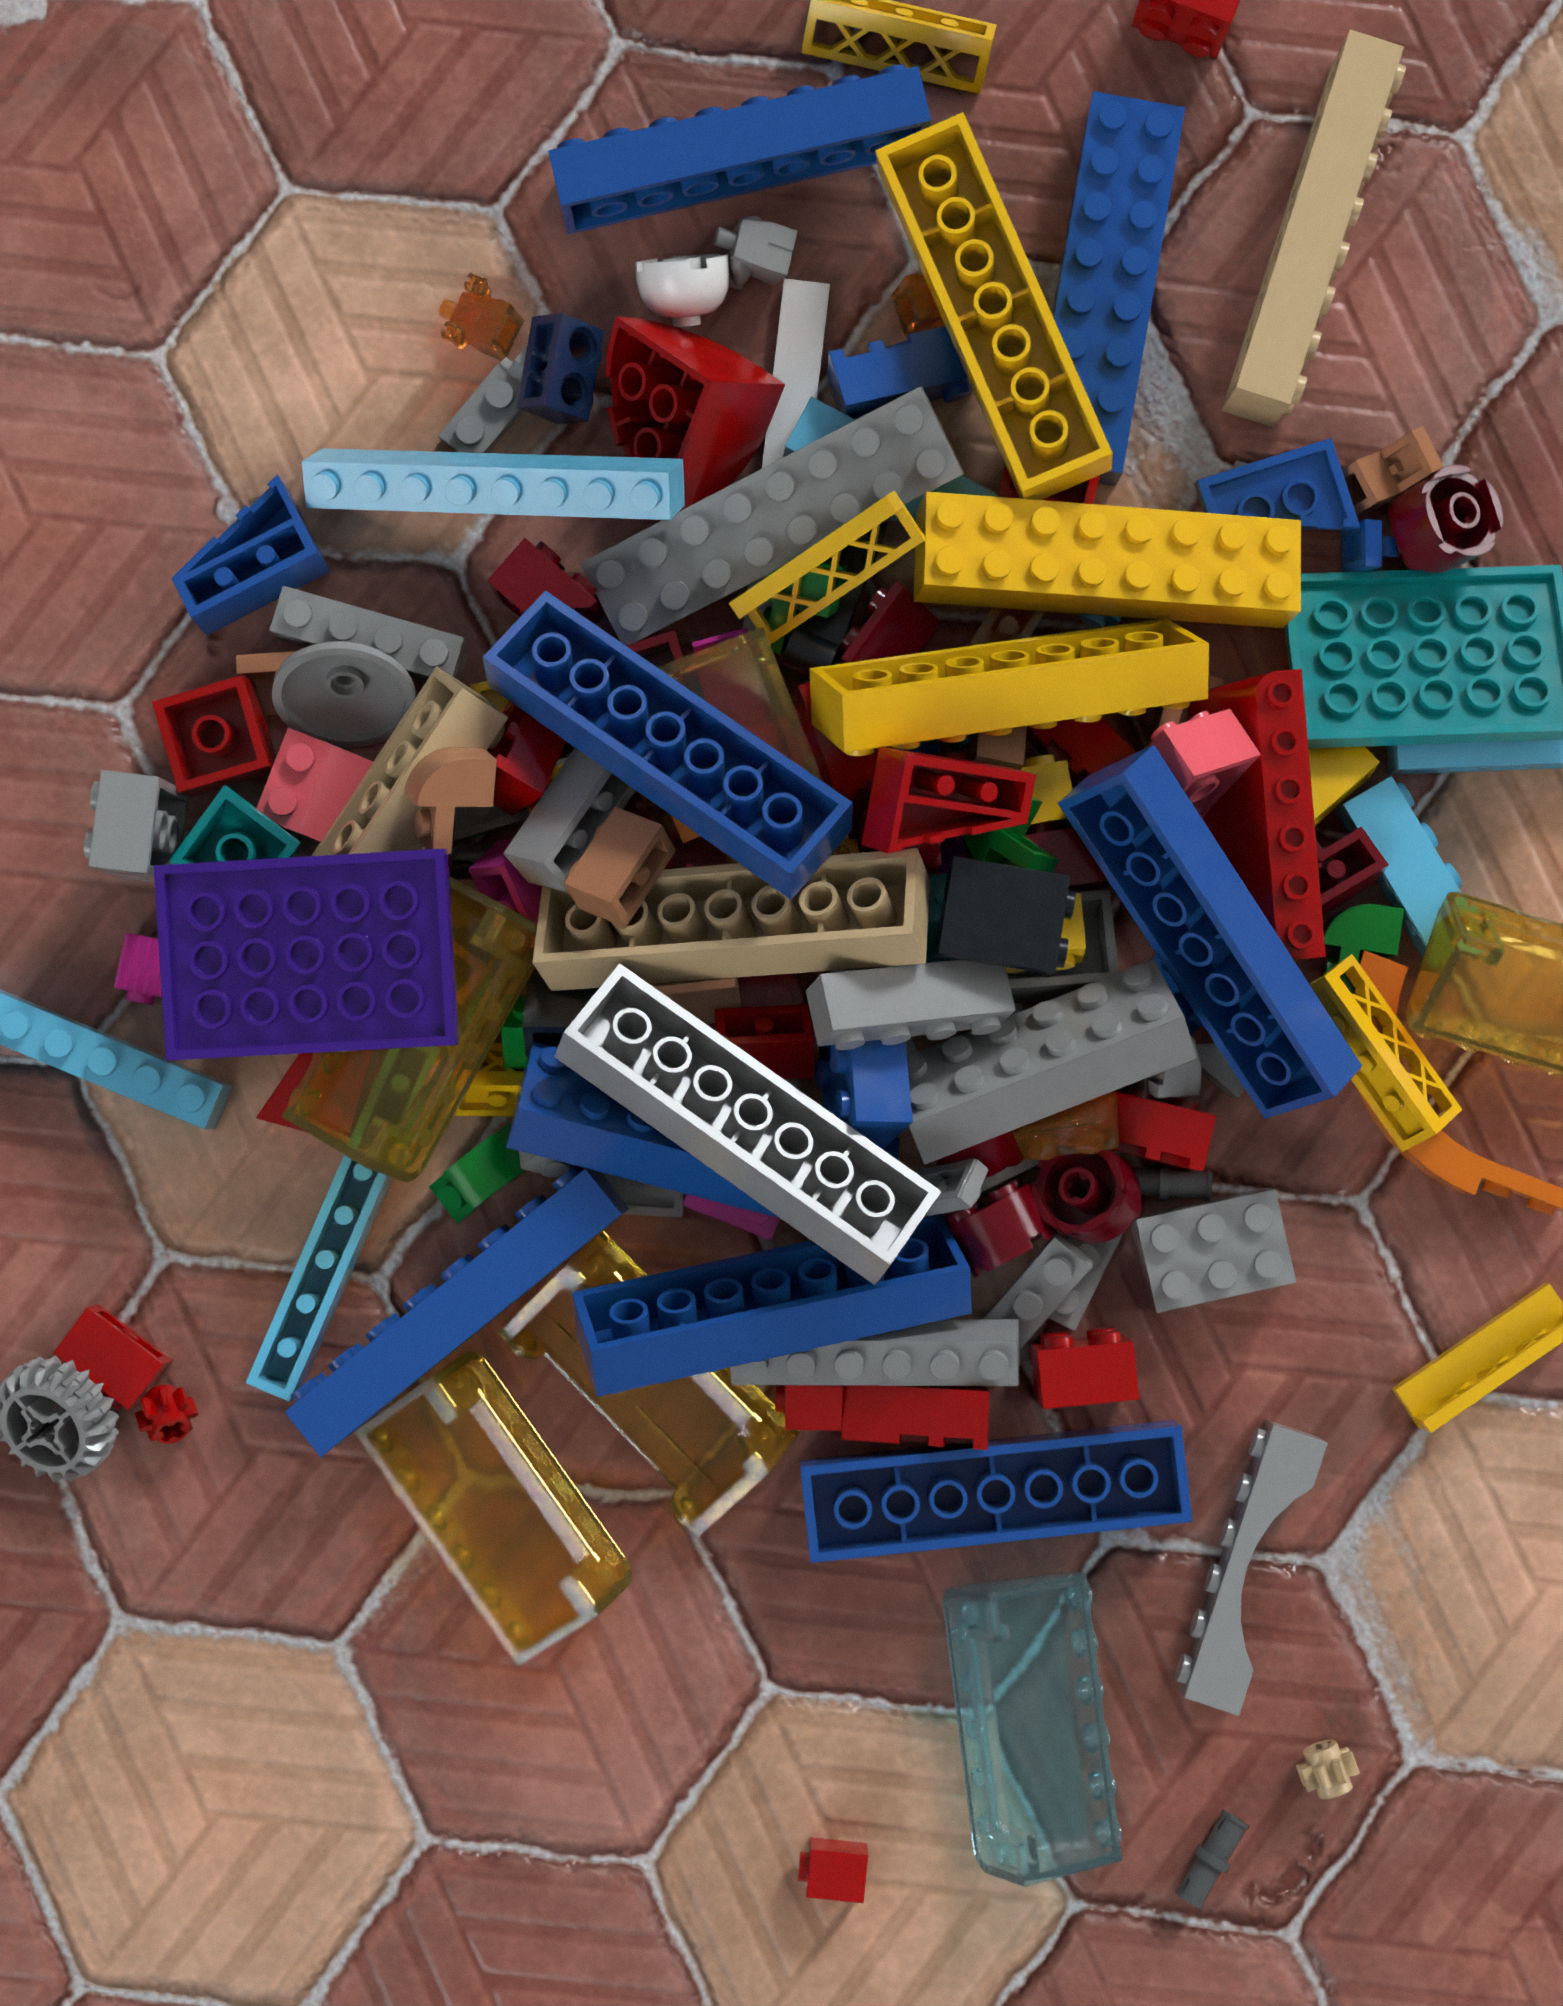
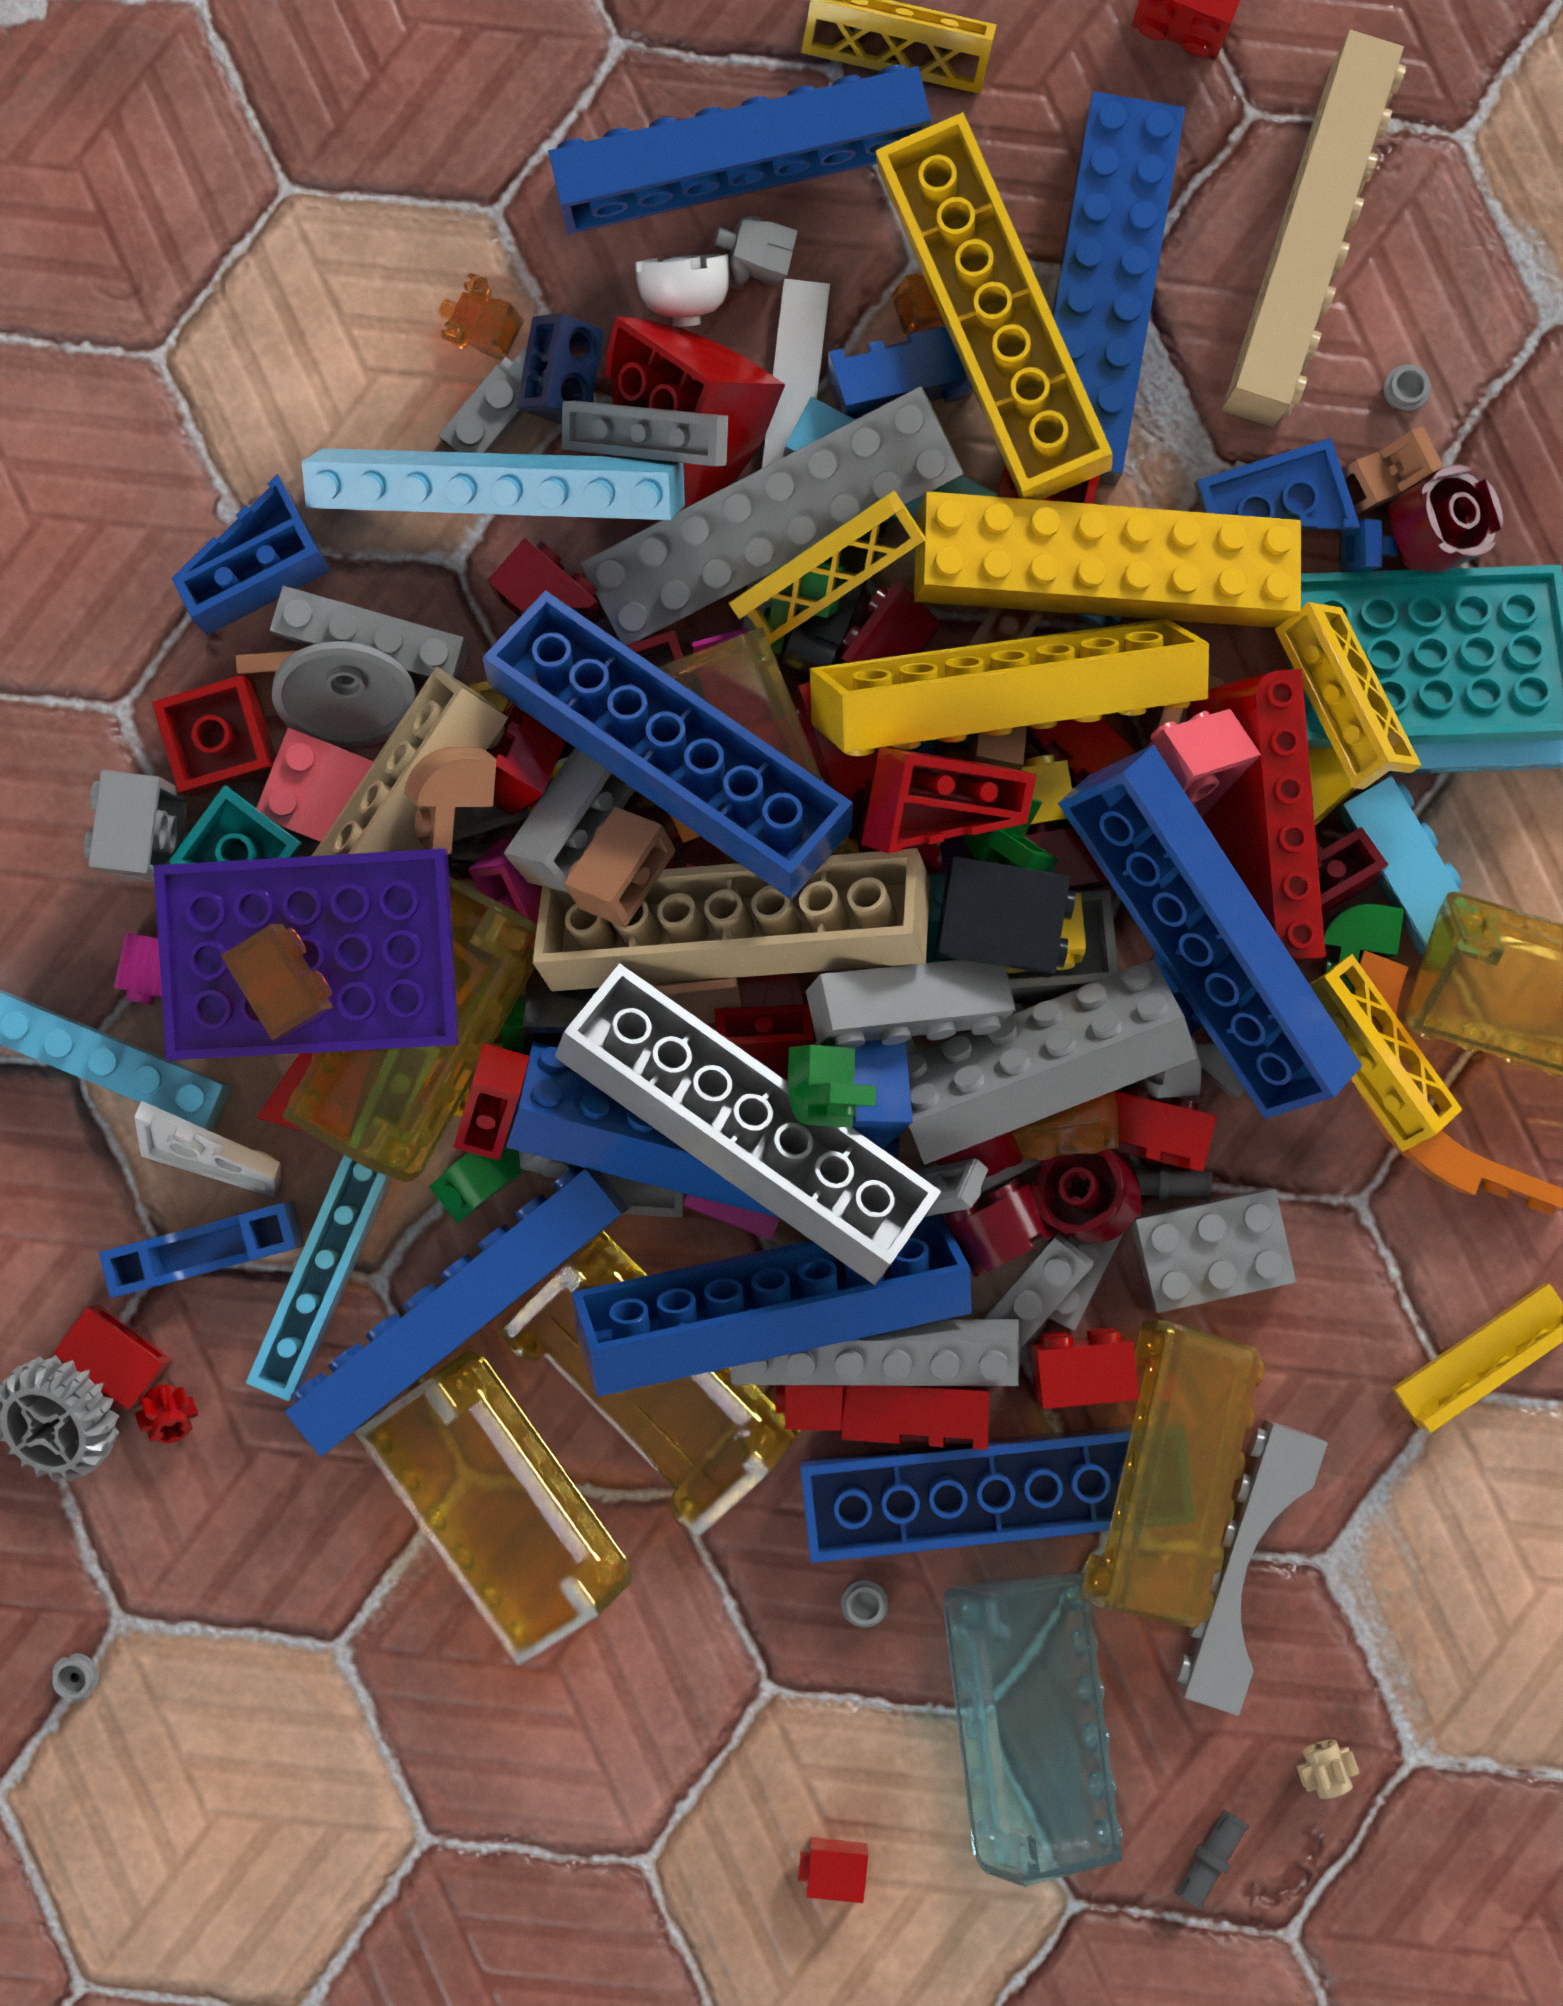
none -> light grey plate [52,1653,99,1701]
none -> blue arch [98,1201,305,1299]
none -> white wing [134,1100,281,1198]
none -> clear orange brick [221,924,334,1040]
none -> red brick [453,1043,530,1160]
none -> light grey plate [561,401,728,466]
none -> green brick [788,1045,876,1128]
none -> light grey plate [841,1579,888,1628]
none -> clear yellow windscreen [1079,1320,1265,1629]
none -> yellow fence [1275,602,1422,789]
none -> light grey plate [1383,364,1431,412]

